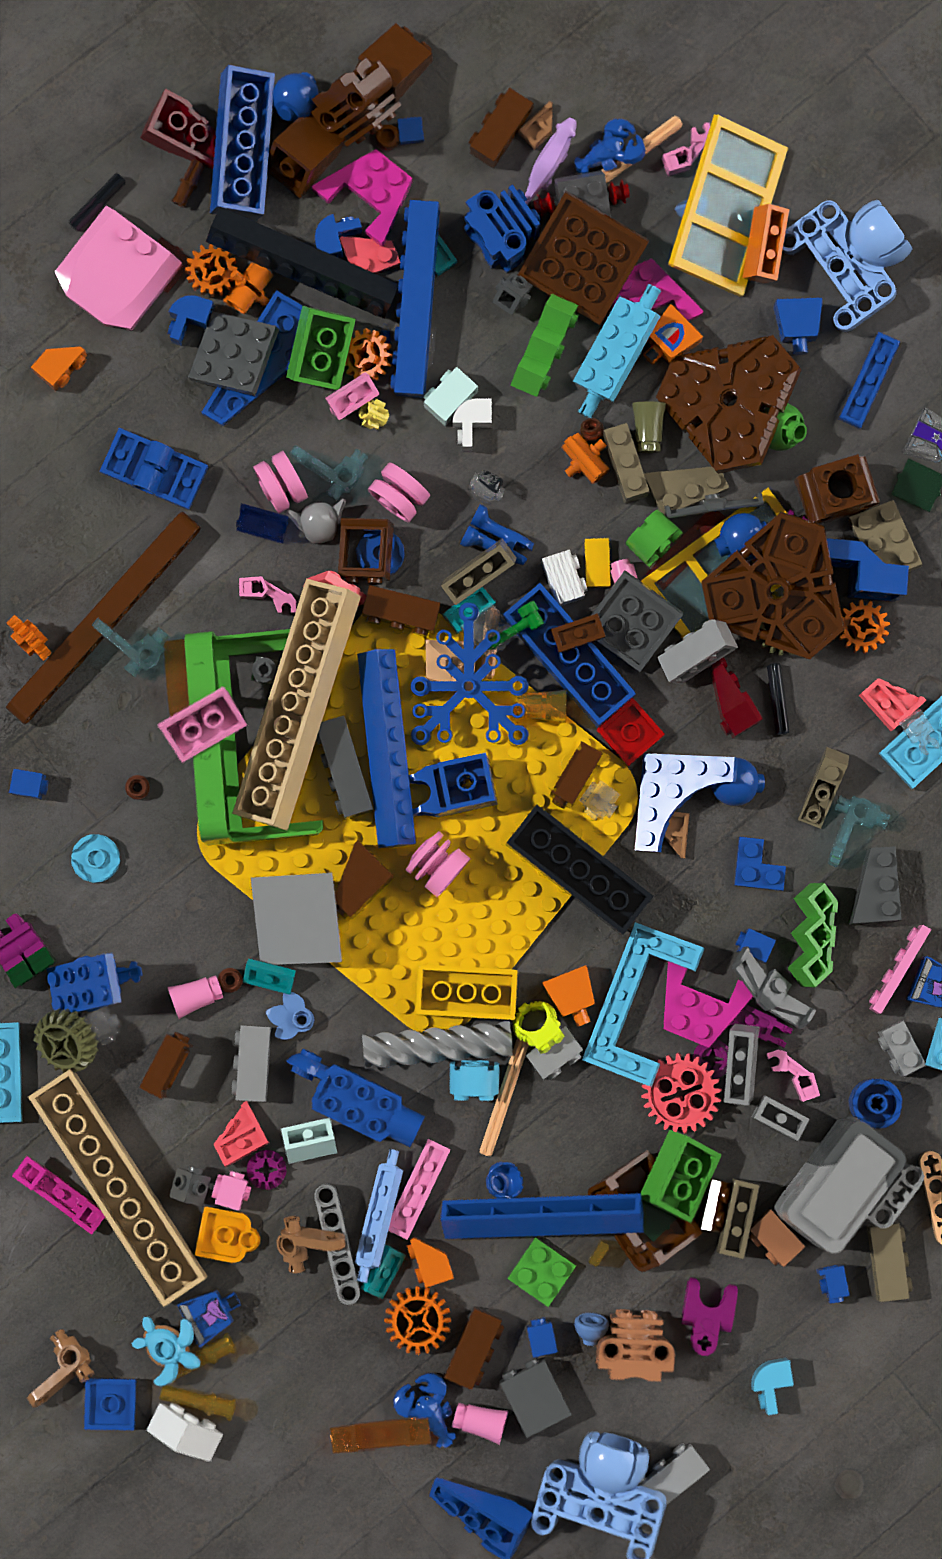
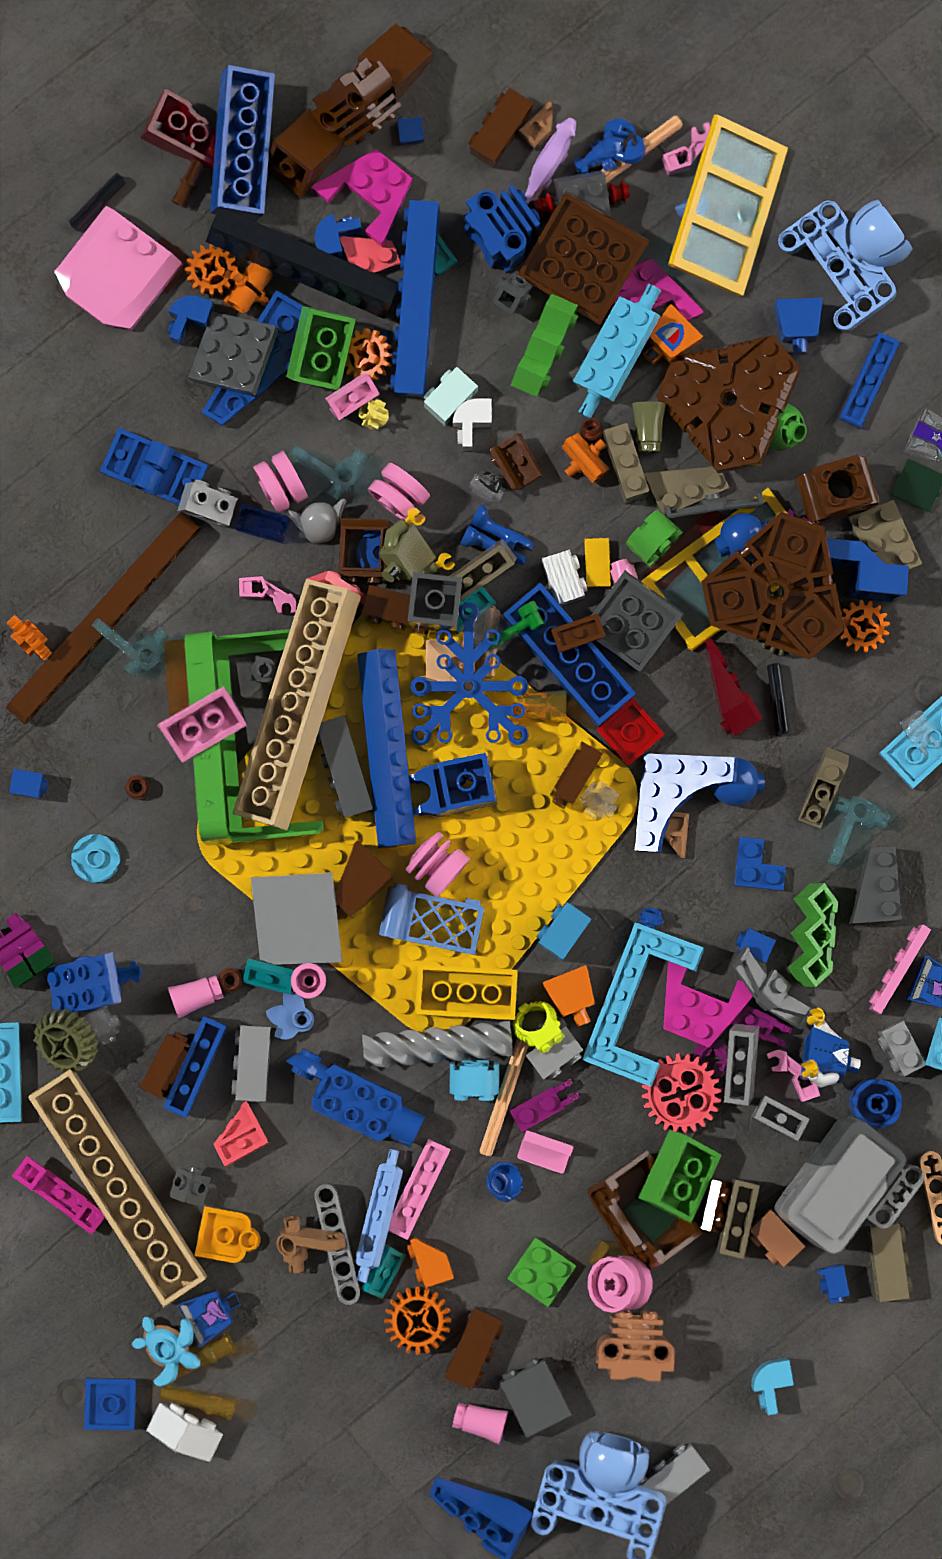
medium nougat piece [27,1329,94,1408] -> none
orange slope [31,346,87,391] -> none
bright pink brick [212,1171,251,1211] -> none
magenta gear [247,1150,287,1190] -> none
blue brick [273,72,319,122] -> none
light aqua brick [281,1118,337,1164] -> none
clear orange slope [330,1418,431,1453] -> none
reddish brown tile [376,124,400,150] -> none
blue animal [393,1373,456,1448] -> none
blue brick [441,1194,644,1239] -> none
black brick [506,804,653,936] -> none
blue brick [526,1317,557,1357] -> none
medium blue brick [575,1313,609,1346] -> none
light grey brick [657,619,738,684] -> none
magenta piece [681,1277,738,1356] -> none
orange brick [742,204,789,283] -> none
coral wing [859,678,927,732] -> none
none -> blue brick [163,1016,228,1118]
none -> light grey brick [177,480,238,527]
none -> bright pink plant [291,963,326,998]
none -> medium blue piece [378,883,485,955]
none -> olive torso [380,508,455,582]
none -> dark grey brick [408,572,462,631]
none -> reddish brown bracket [489,433,544,490]
none -> magenta hinge [510,1079,580,1133]
none -> bright pink panel [517,1130,573,1173]
none -> dark azure brick [537,902,591,961]
none -> bright pink wheel [588,1255,652,1313]
none -> blue plate [639,908,663,927]
none -> torso [800,1008,861,1087]

